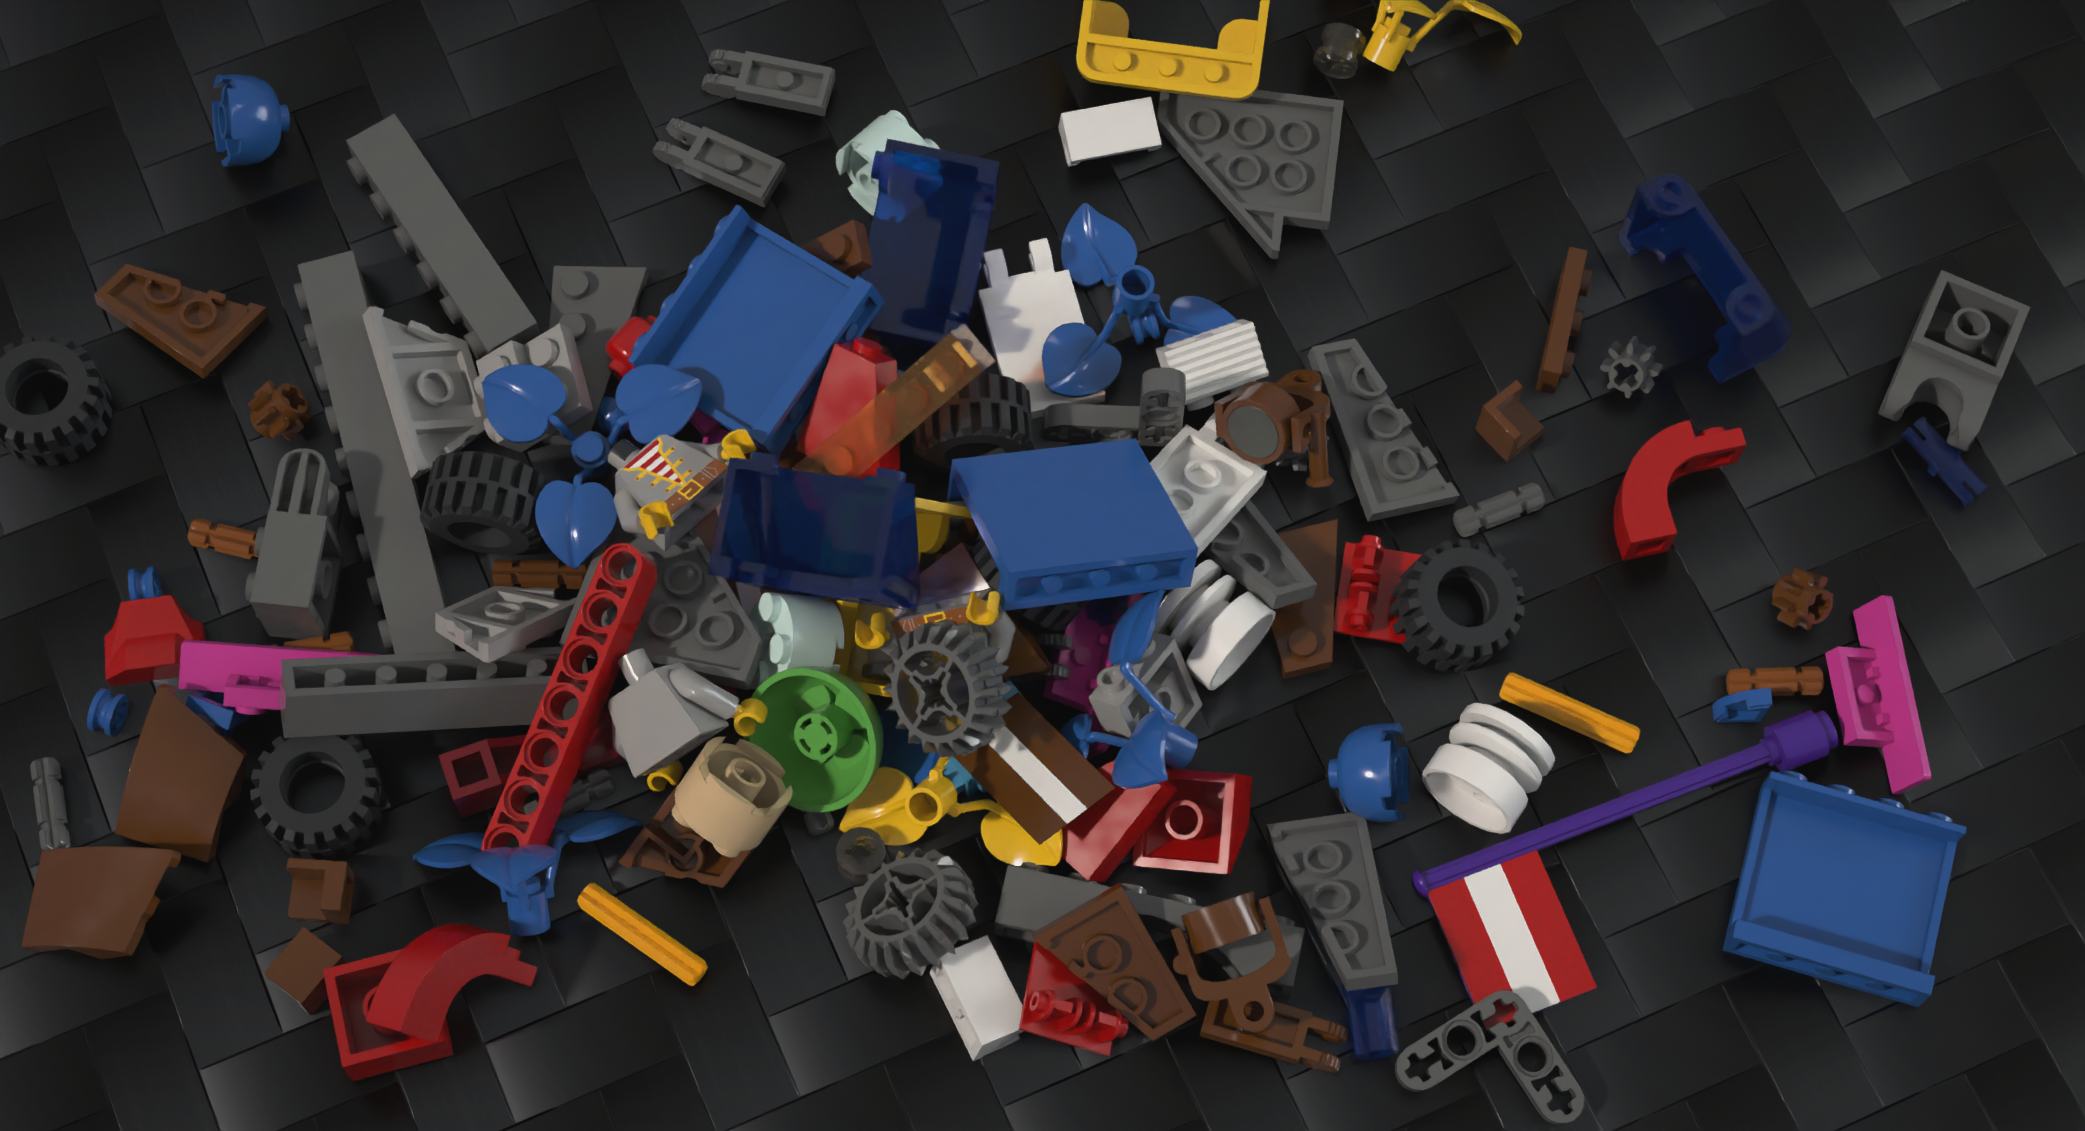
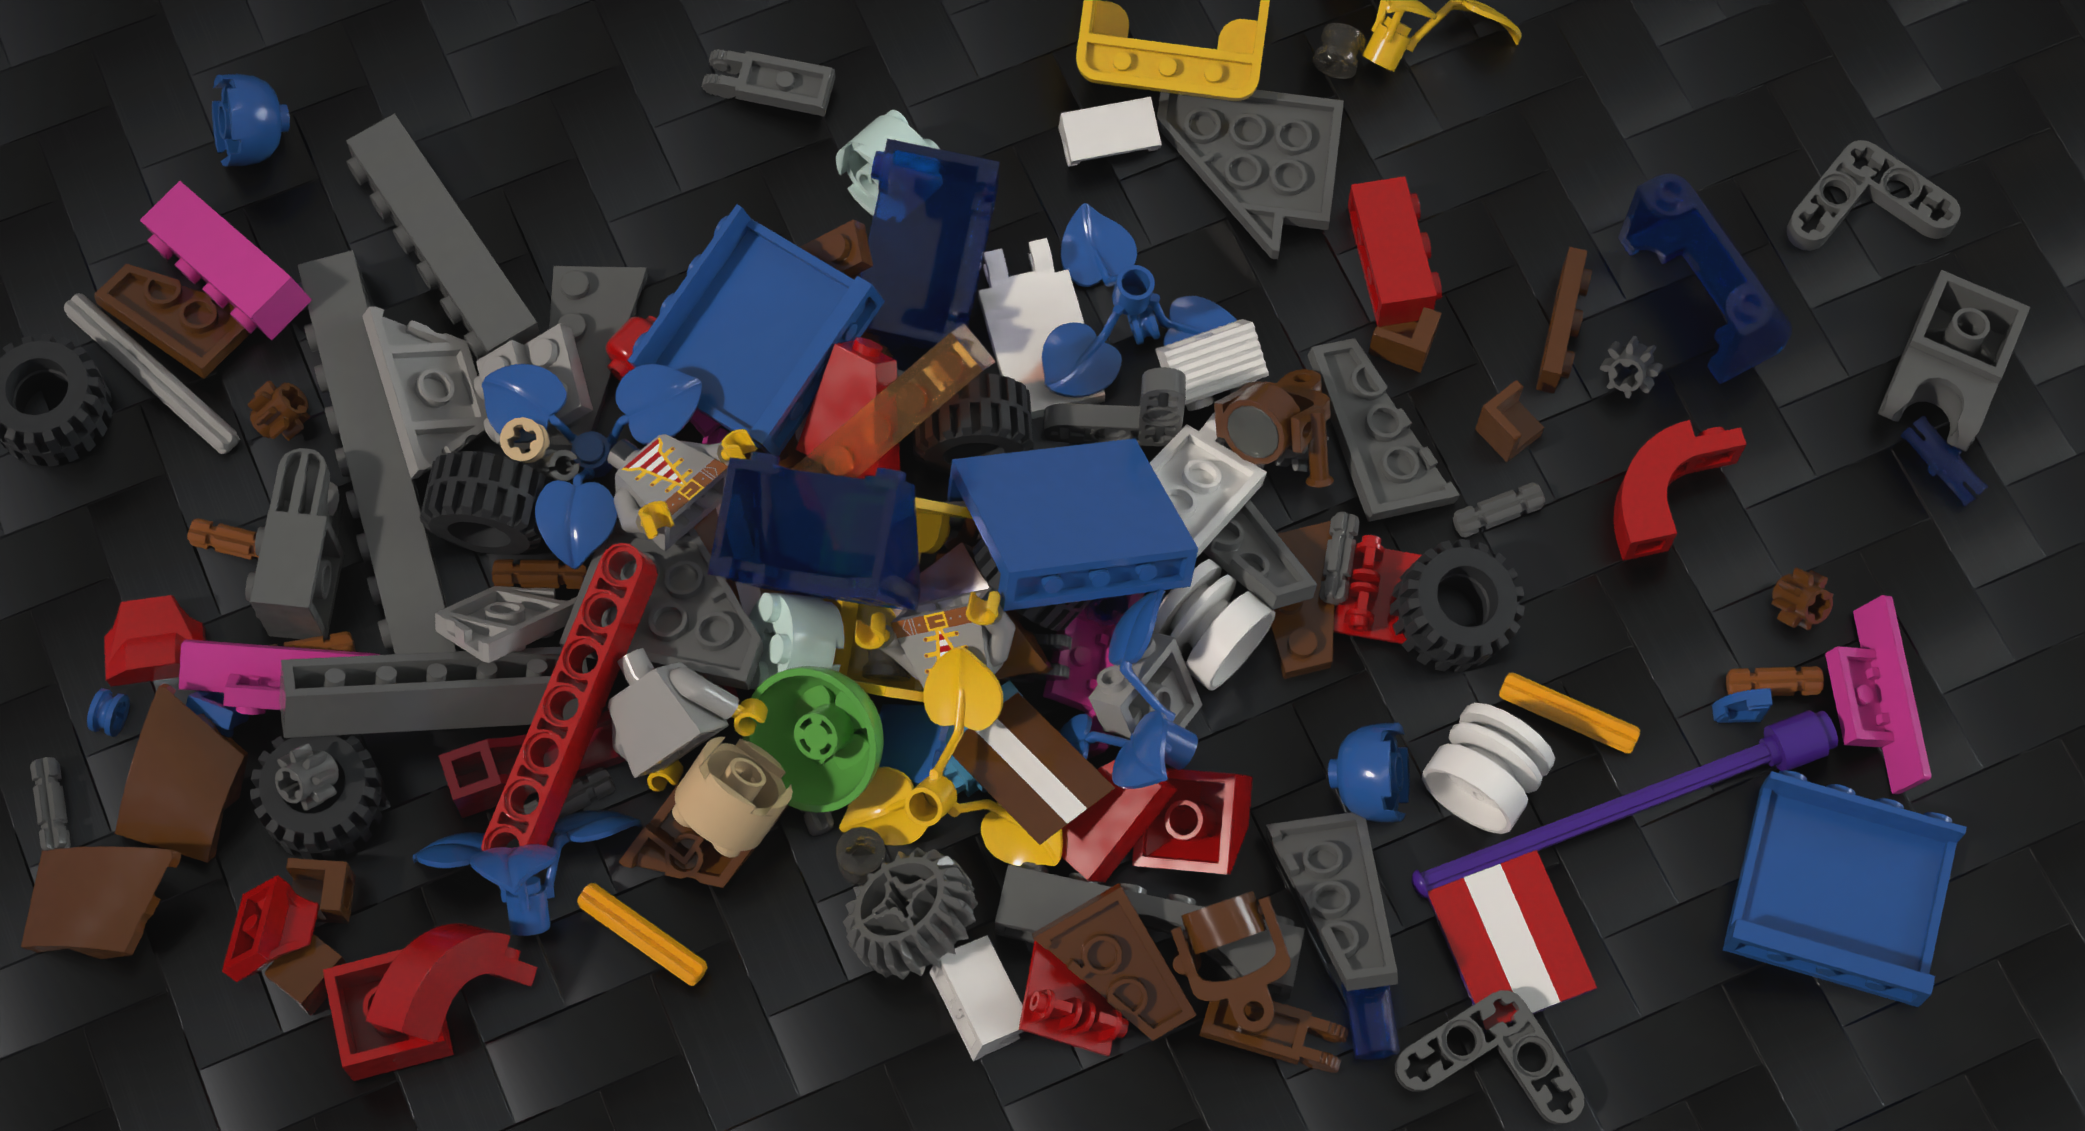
blue bush [128,566,162,600] -> none
blue hinge [596,397,630,436] -> none
dark grey hinge [652,118,786,208] -> none
dark grey gear [882,619,1013,757] -> none
none -> light grey axle [64,293,240,454]
none -> dark pink brick [140,181,312,340]
none -> red slope [222,875,320,982]
none -> dark grey gear [275,743,339,810]
none -> tan bush [500,417,550,463]
none -> dark grey pin [522,449,579,482]
none -> dark grey axle [1319,512,1360,605]
none -> red brick [1347,176,1442,327]
none -> reddish brown panel [1368,307,1442,373]
none -> dark grey beam [1787,140,1961,251]

